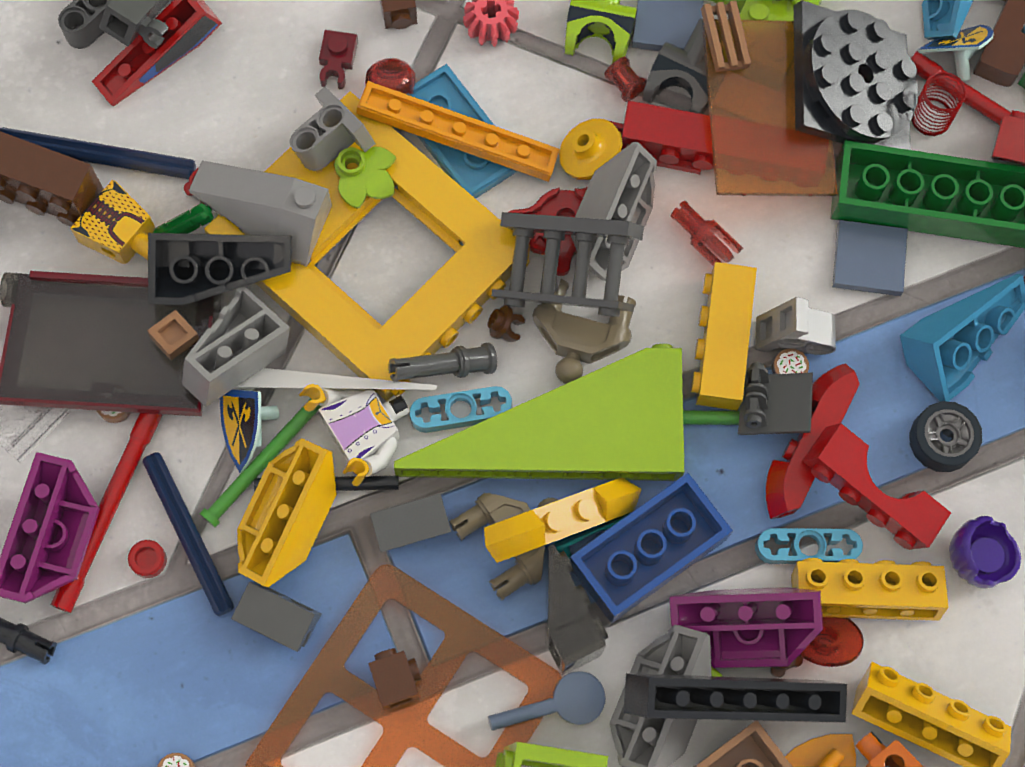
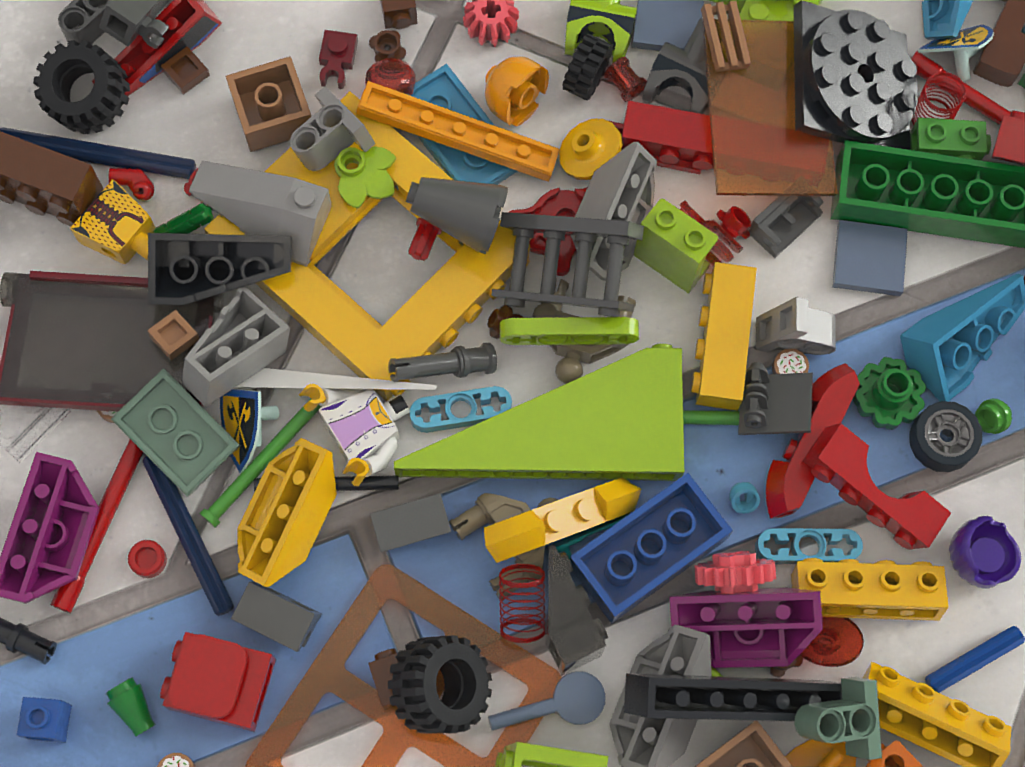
none -> blue brick [17,697,72,743]
none -> black tyre [33,40,130,134]
none -> green cone [106,677,155,737]
none -> red arm [108,168,154,201]
none -> sand green tile [111,368,241,497]
none -> red brick [160,632,276,732]
none -> reddish brown plate [161,46,210,95]
none -> medium nougat brick [225,56,312,152]
none -> reddish brown plate [369,30,406,65]
none -> black tyre [388,635,492,734]
none -> dark grey cone [406,177,508,254]
none -> red axle [408,218,443,261]
none -> light orange cylinder [485,57,549,126]
none -> red piece [499,564,546,643]
none -> lime beam [500,317,639,345]
none -> black tyre [562,34,613,101]
none -> lime panel [633,198,718,294]
none -> coral gear [694,551,776,594]
none -> red plate [717,206,752,239]
none -> medium azure hinge [729,482,760,514]
none -> dark grey hinge [749,176,824,258]
none -> sand green tile [794,677,882,760]
none -> green plant [853,357,926,430]
none -> bright green brick [910,117,991,161]
none -> blue axle [925,626,1025,693]
none -> bright green plate [975,398,1012,434]

